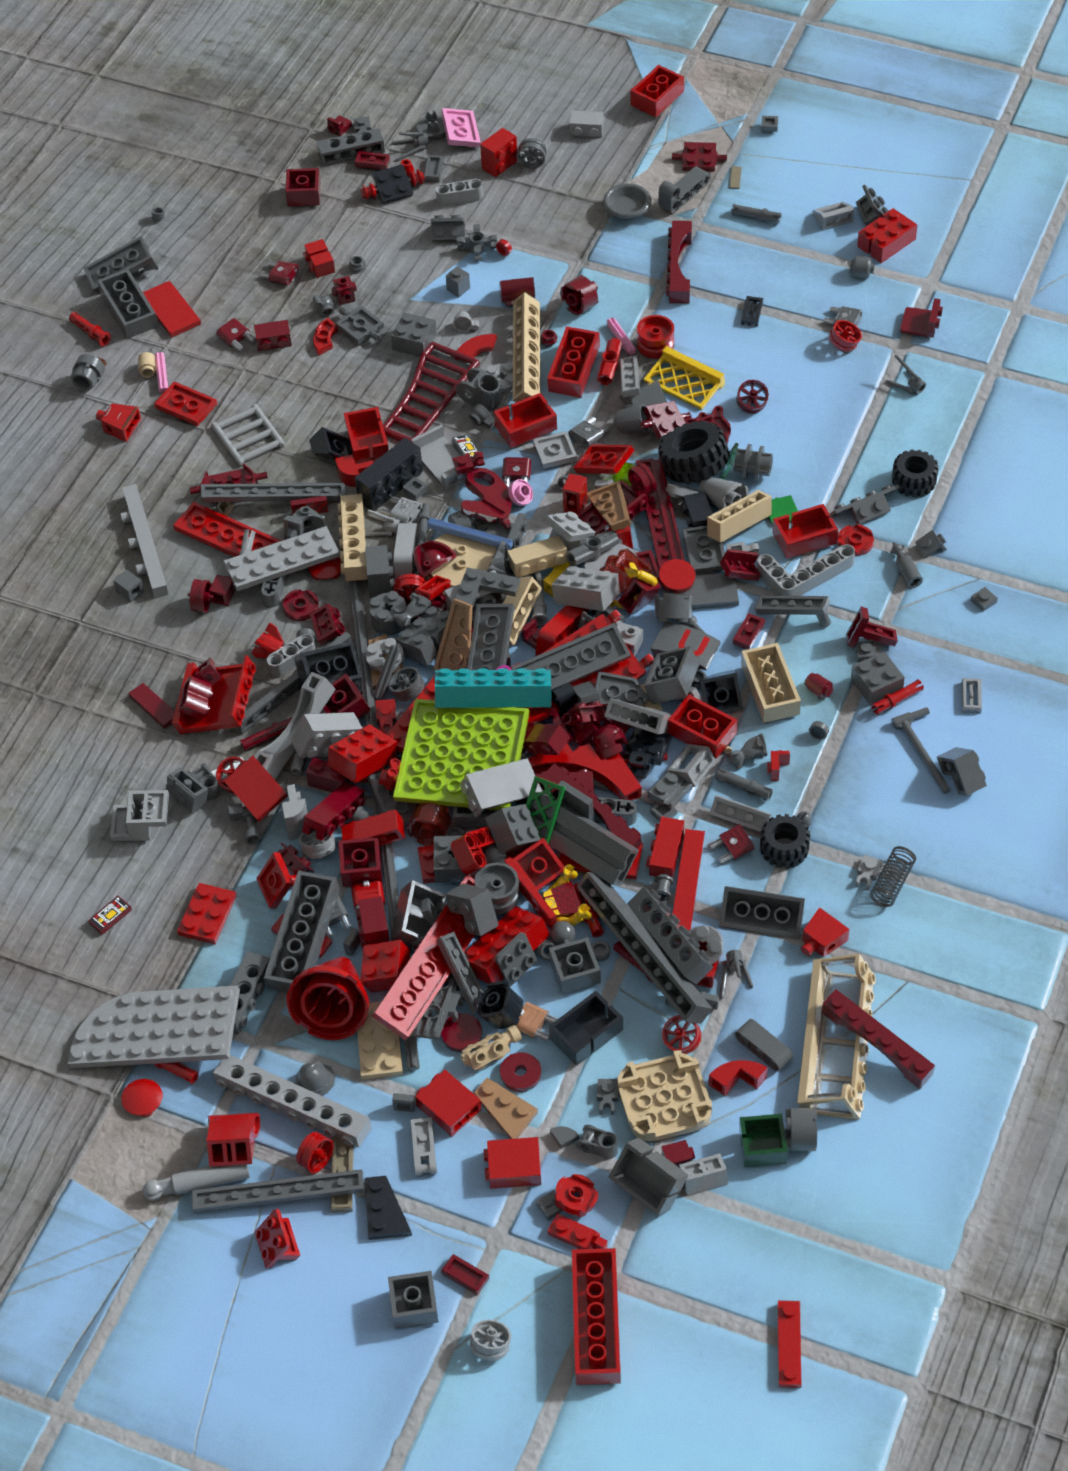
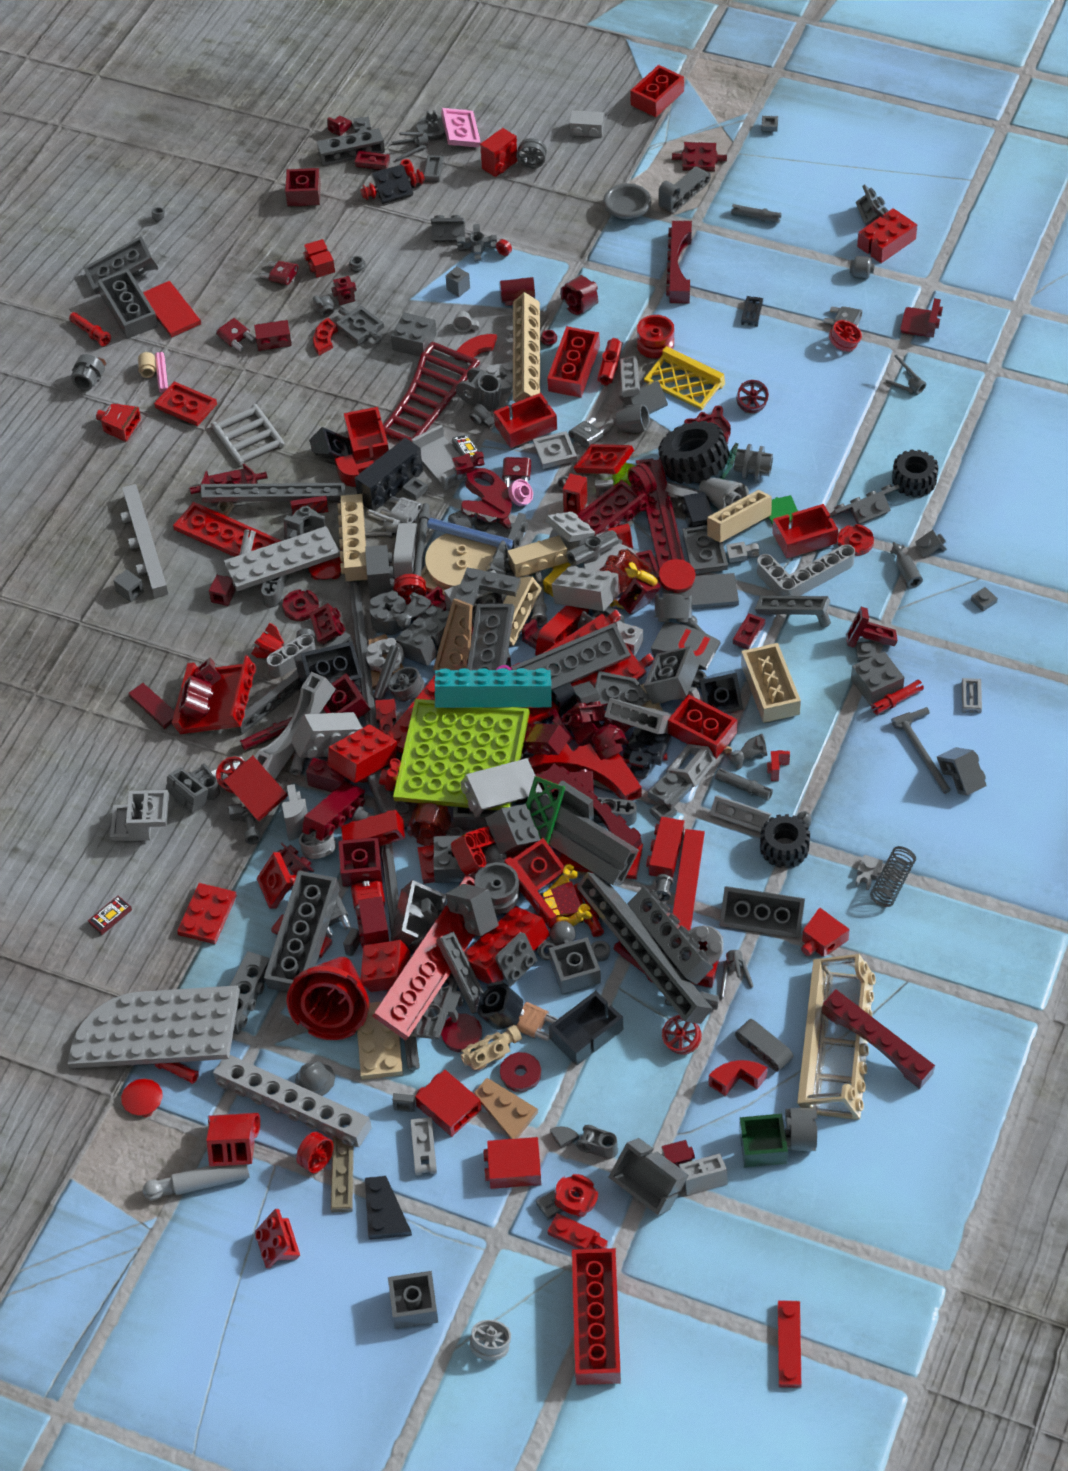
dark red wheel [187,579,213,613] -> none
dark grey plate [192,1169,364,1213] -> none
dark red hat [414,541,456,578] -> none
red tile [415,575,451,601] -> none
light grey beam [436,179,483,206] -> none
dark red tile [441,1254,490,1296] -> none
medium nougat wing [586,480,631,531] -> none
dark grey plate [597,1079,618,1115] -> none
bright pink axle [607,317,636,356] -> none
tan plate [618,1050,712,1142] -> none
plate [640,401,692,439] -> none
dark red piece [709,824,755,864] -> none
dark red bracket [720,549,761,581] -> none
dark tan window [730,166,742,189] -> none
dark red brick [804,673,833,699] -> none
tile [809,721,829,740] -> none
light grey tile [812,202,854,230] -> none

